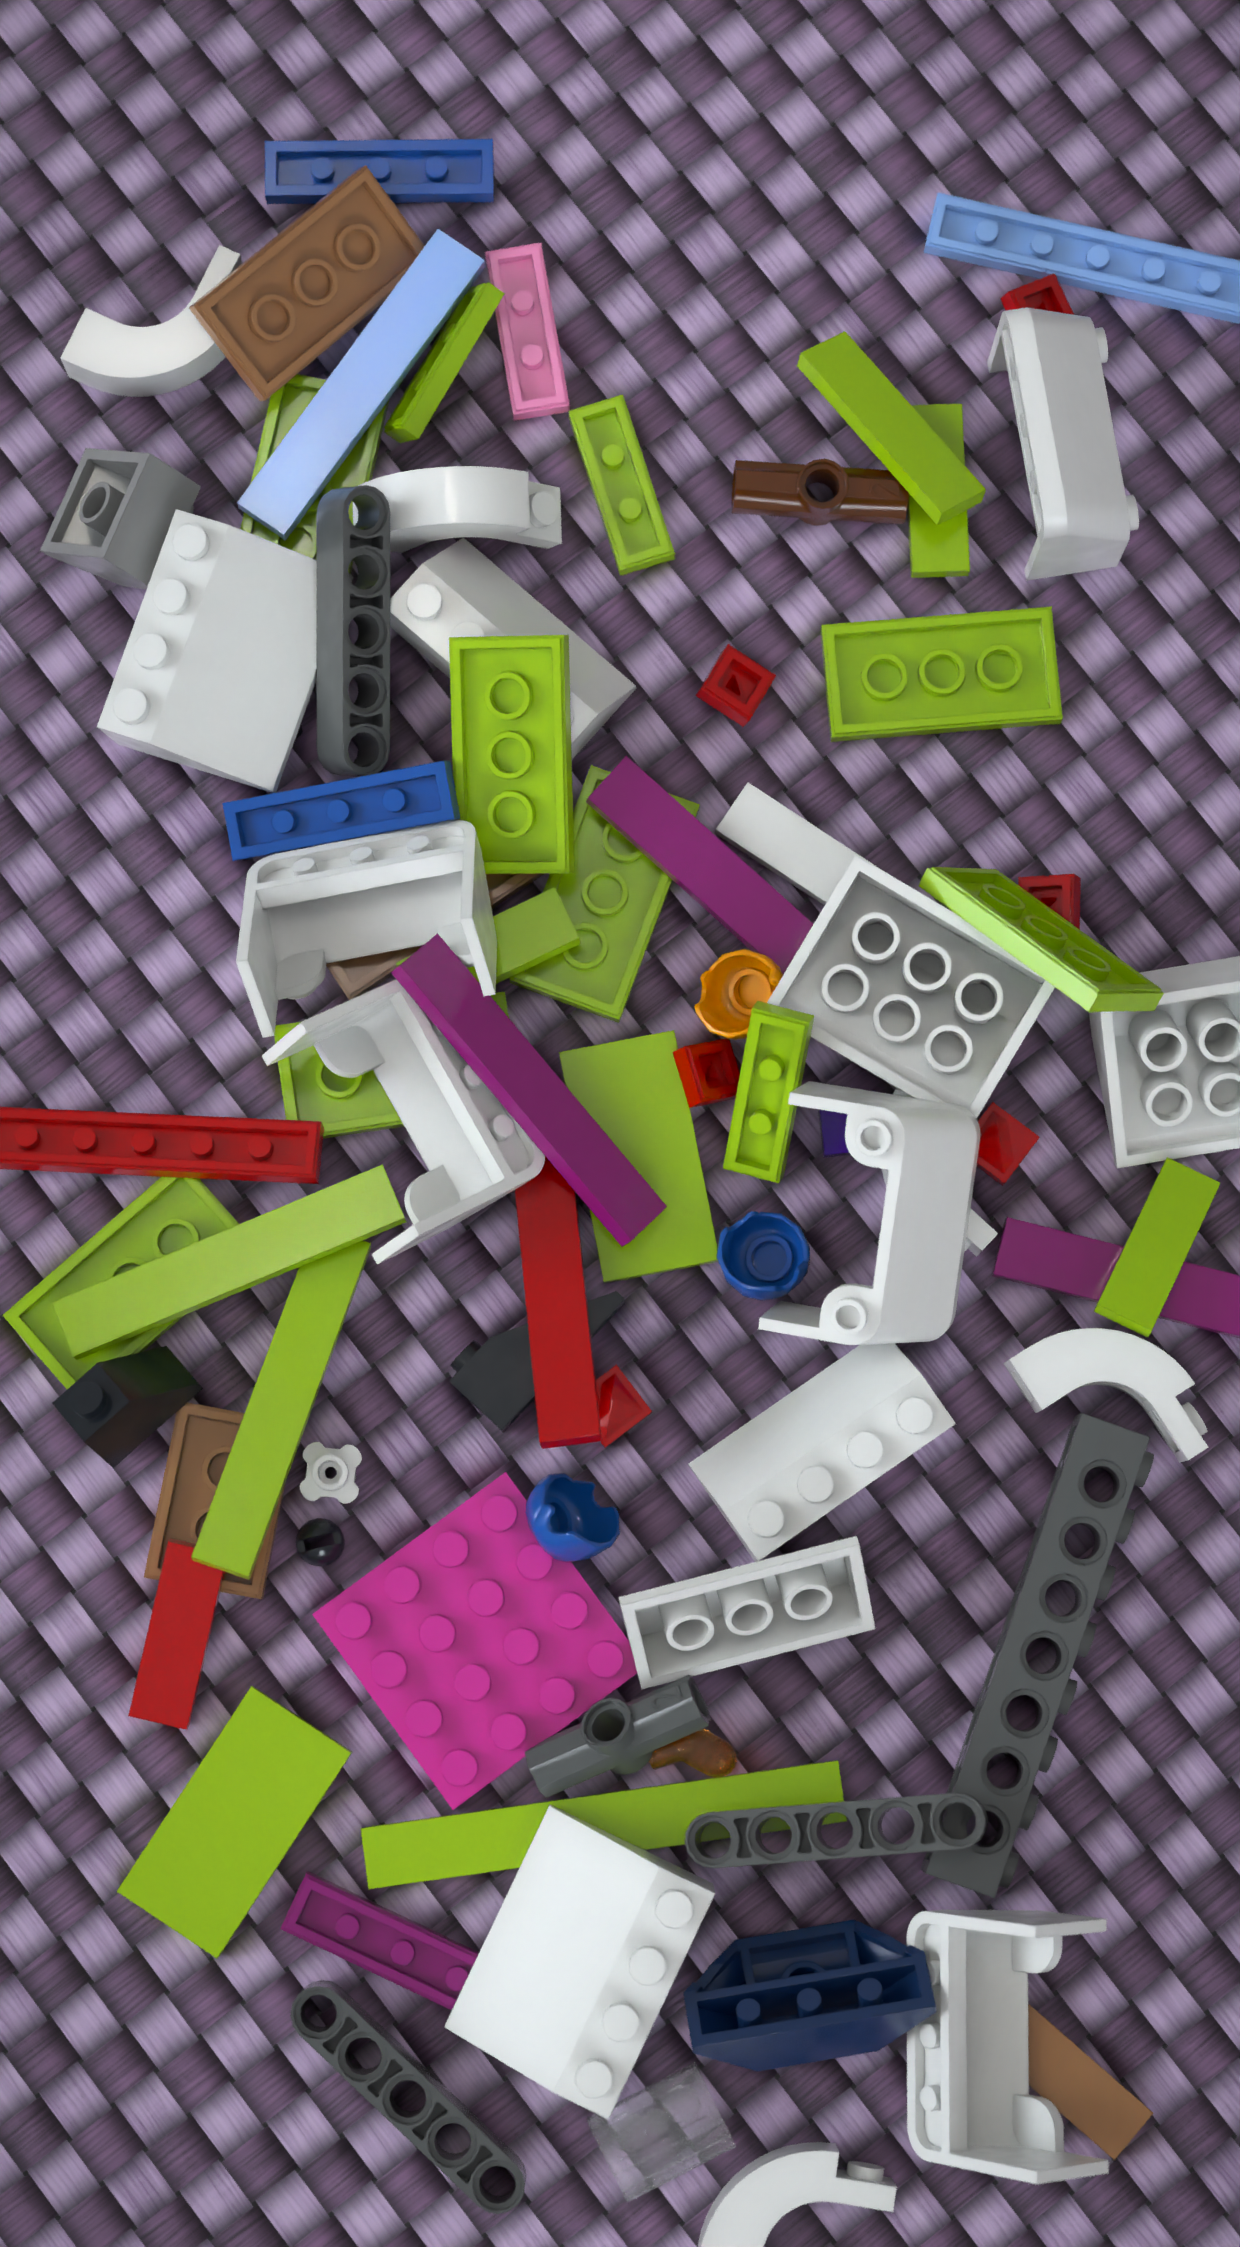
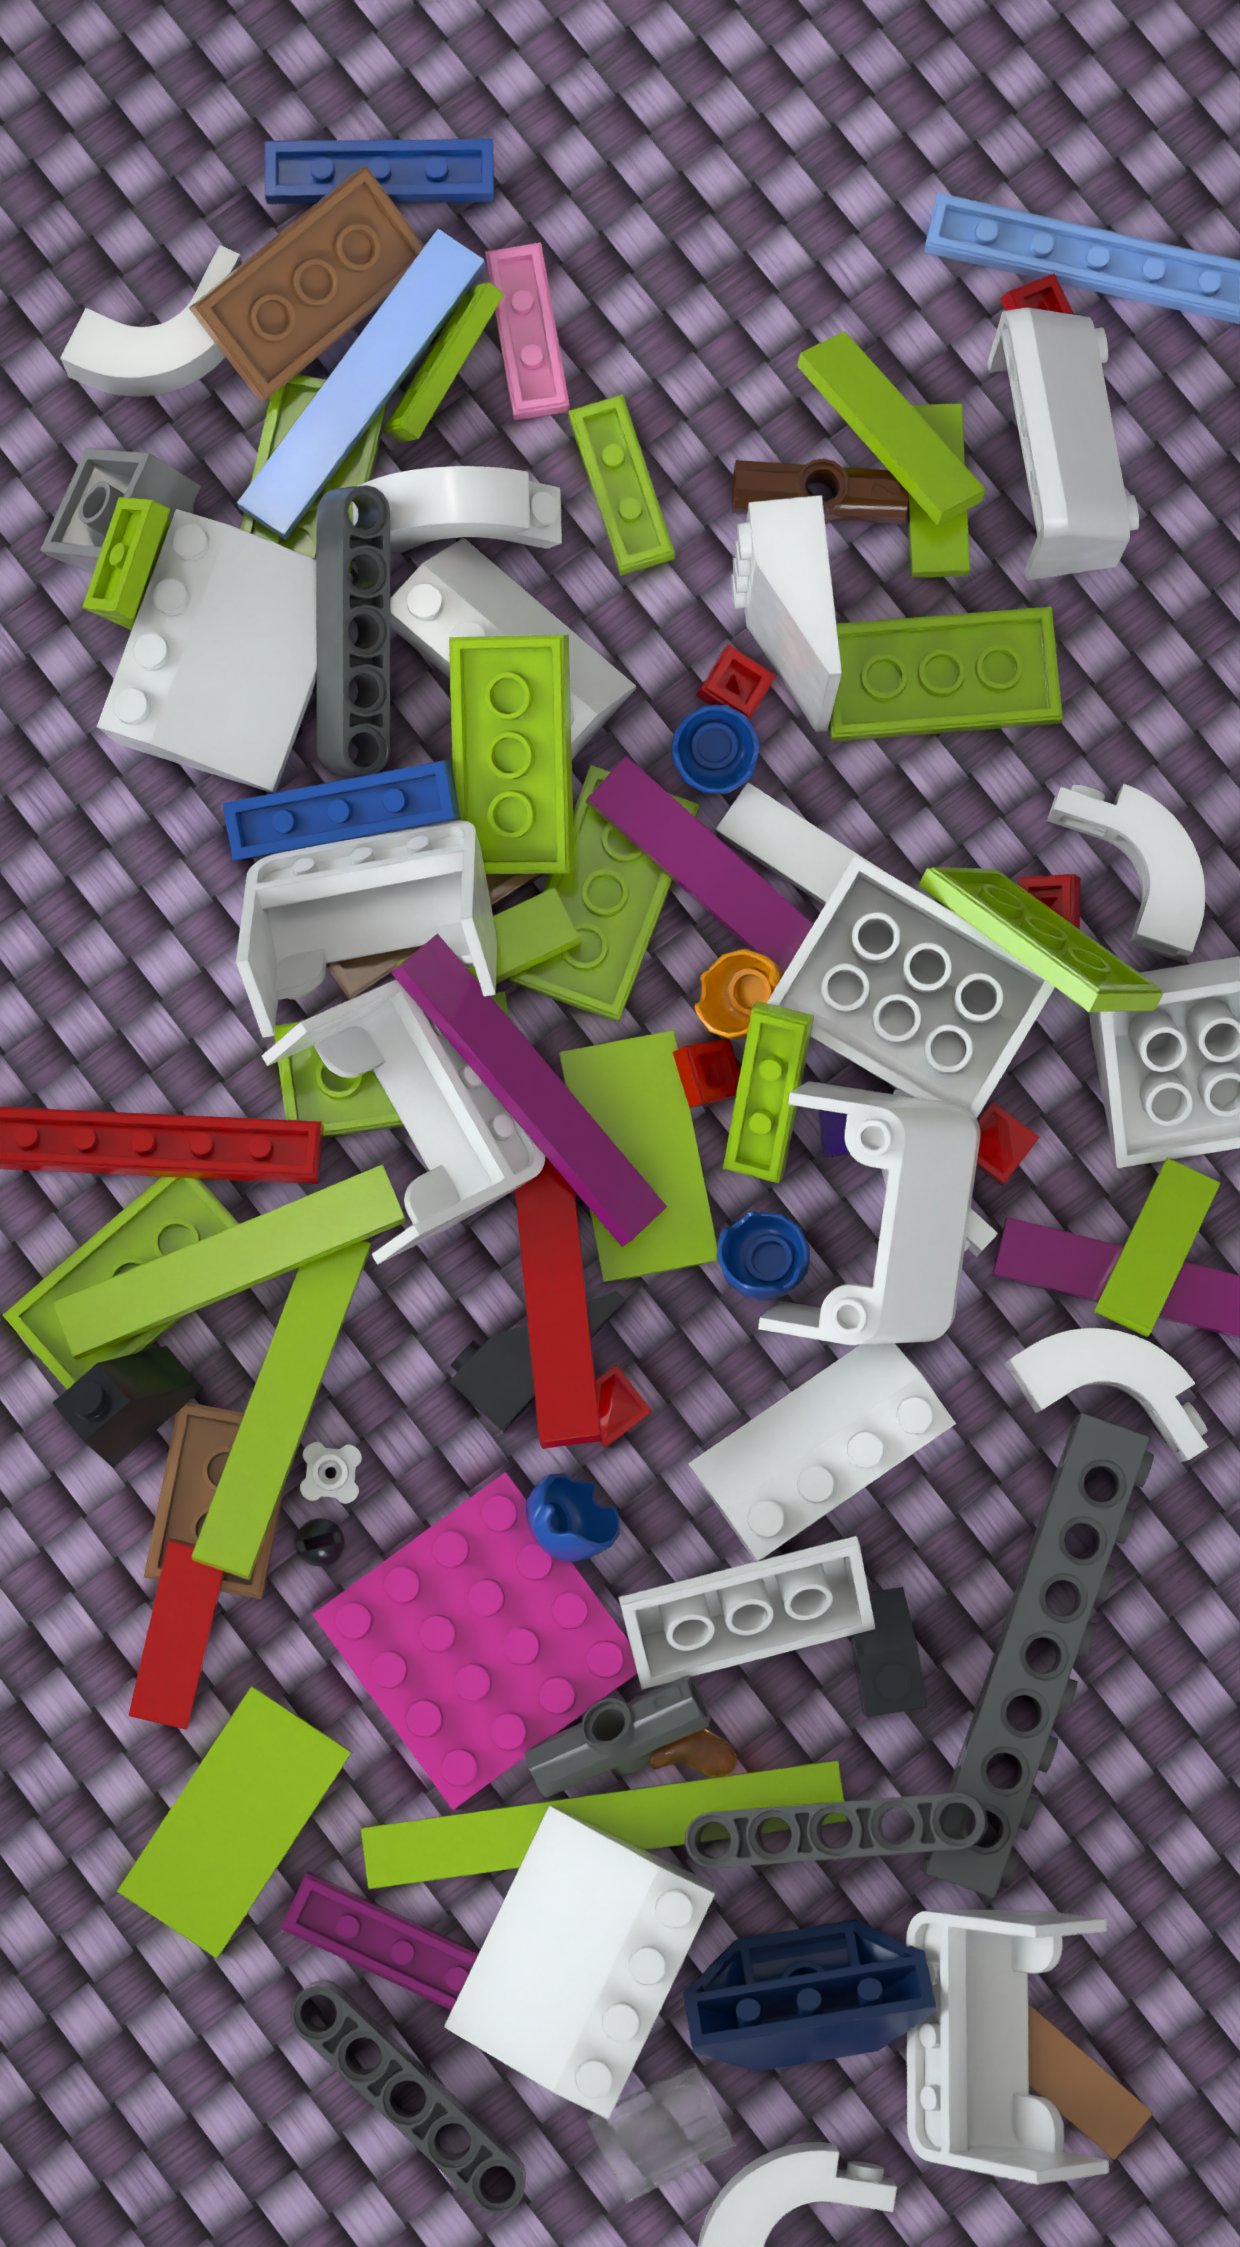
none -> lime panel [82,497,172,630]
none -> blue hair [671,705,759,794]
none -> white slope [731,495,842,732]
none -> black slope [850,1587,928,1717]
none -> white arch [1047,784,1205,963]

